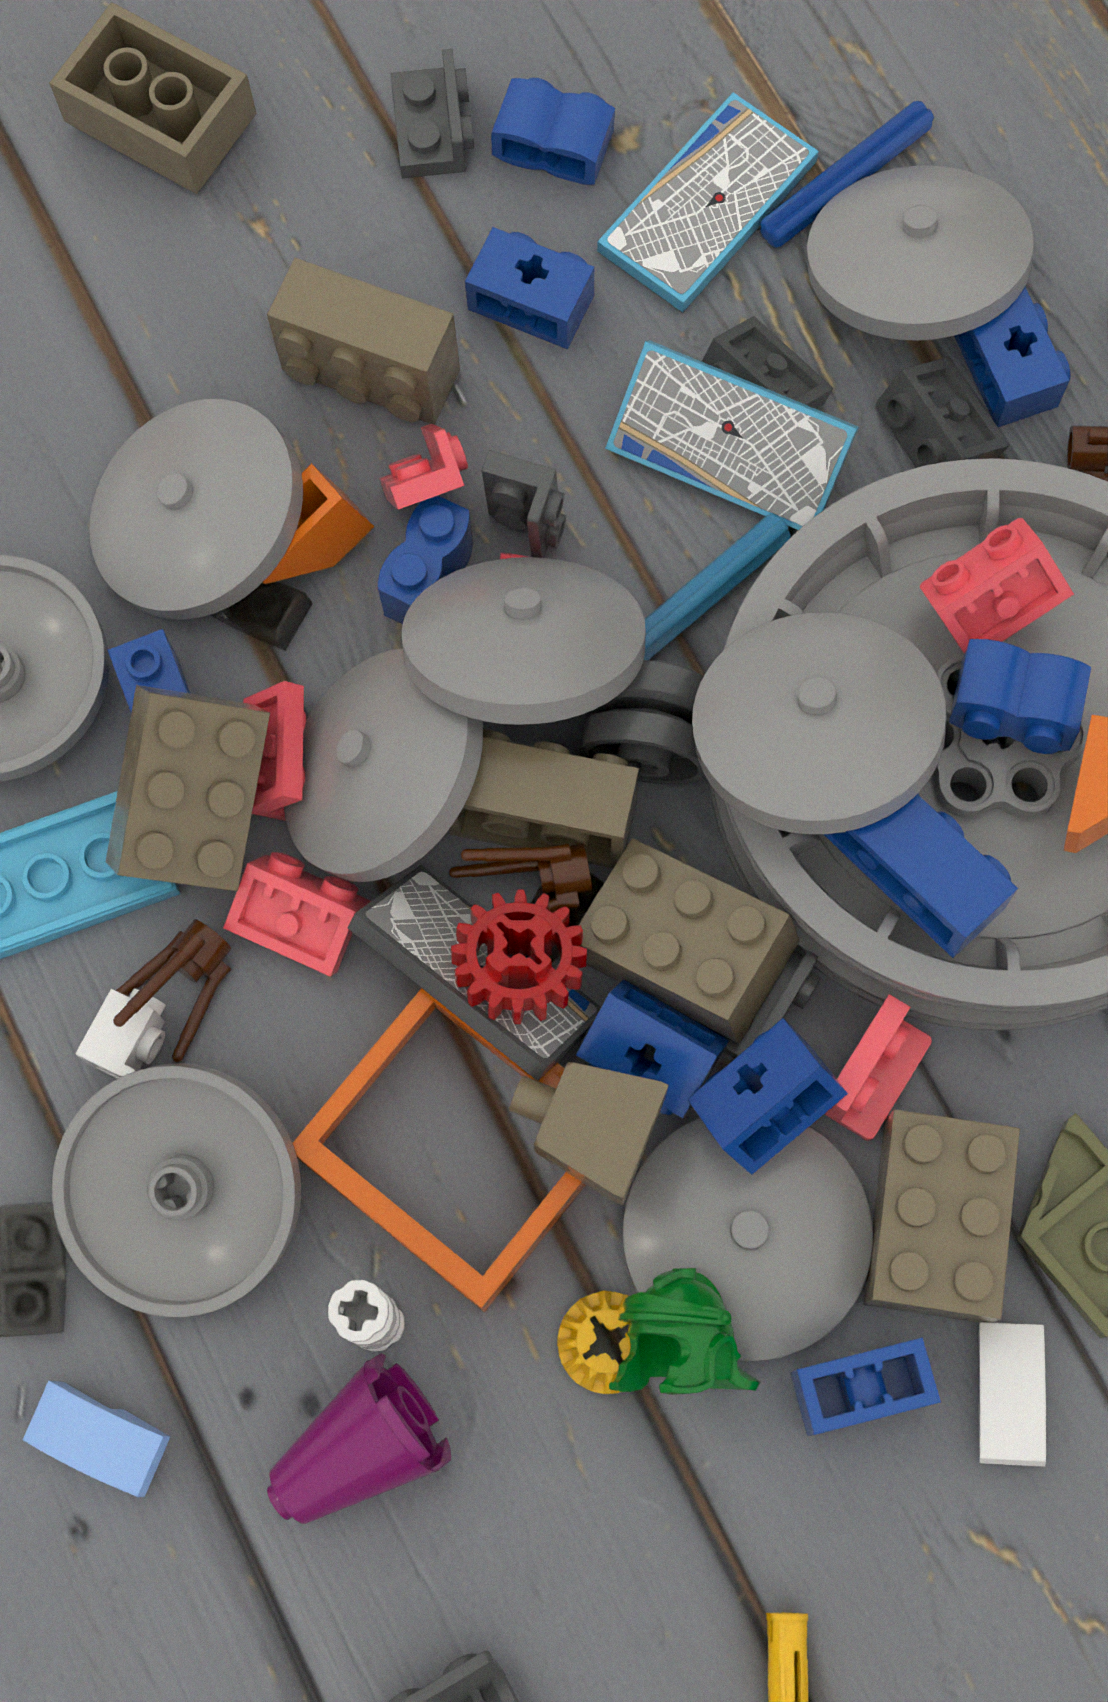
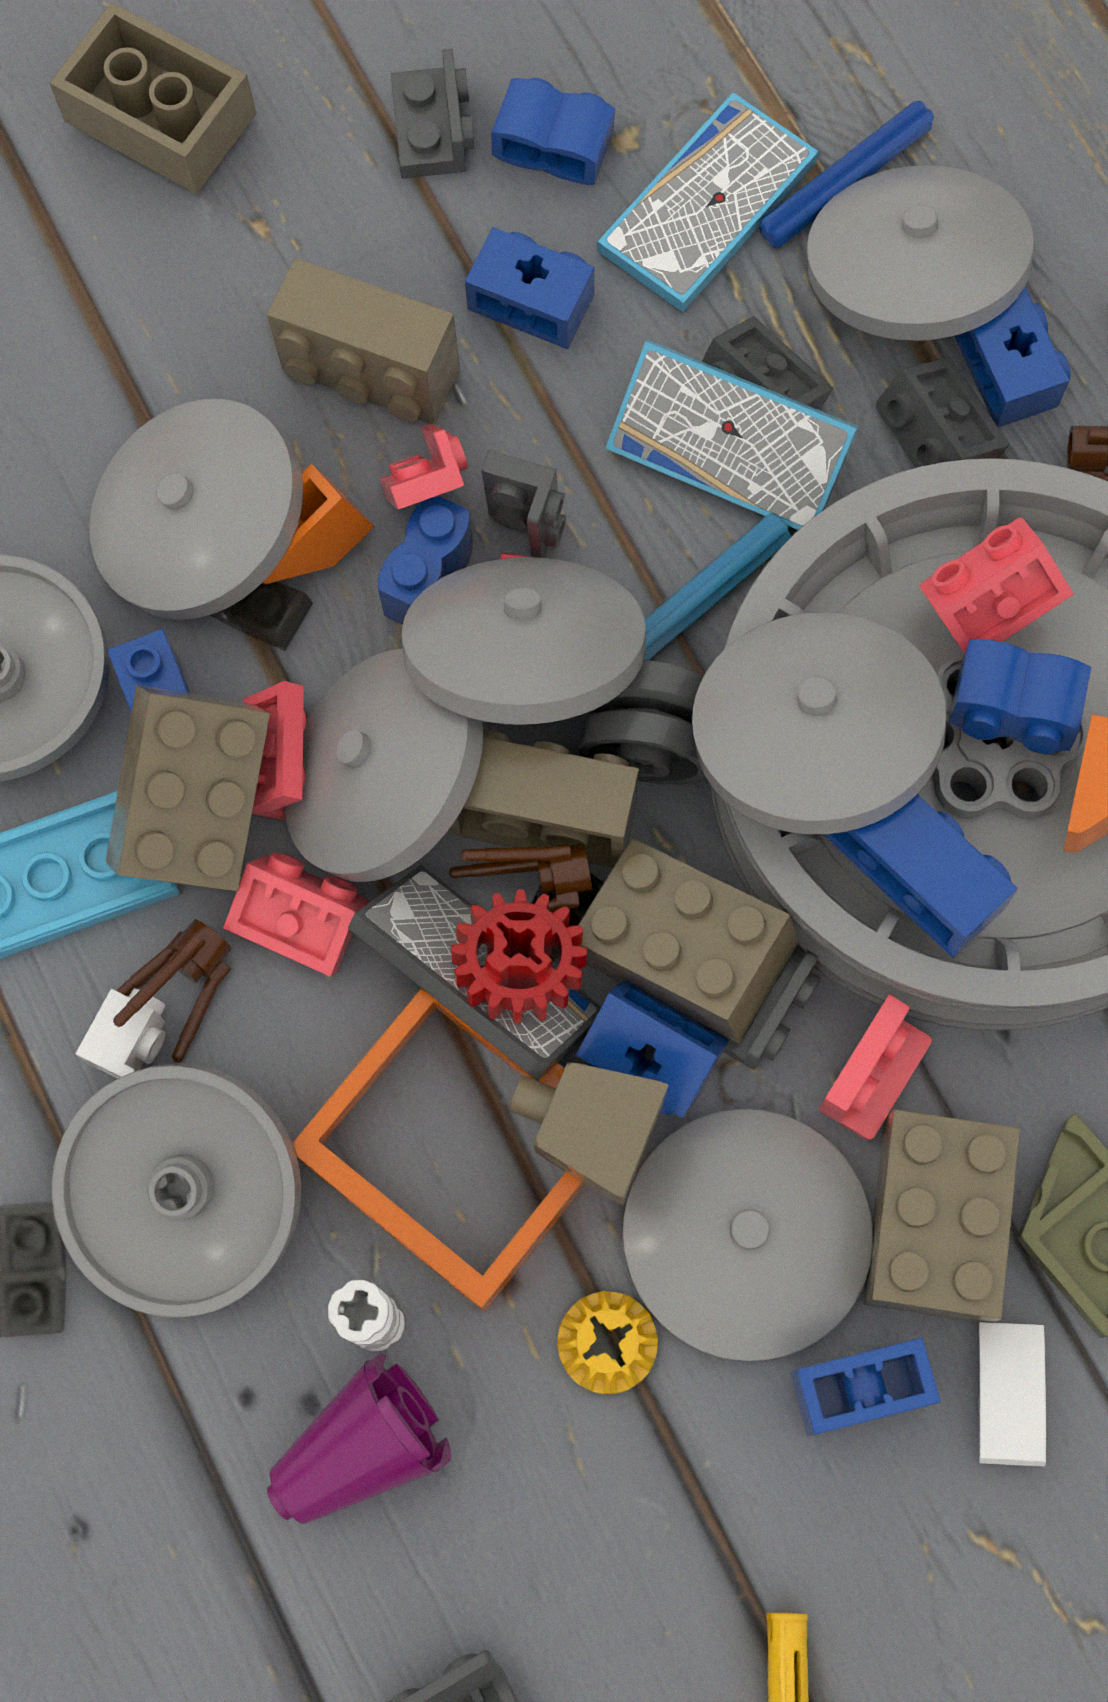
light blue slope [23,1380,170,1497] -> none
green helmet [609,1268,761,1395] -> none
blue brick [687,1018,848,1175] -> none

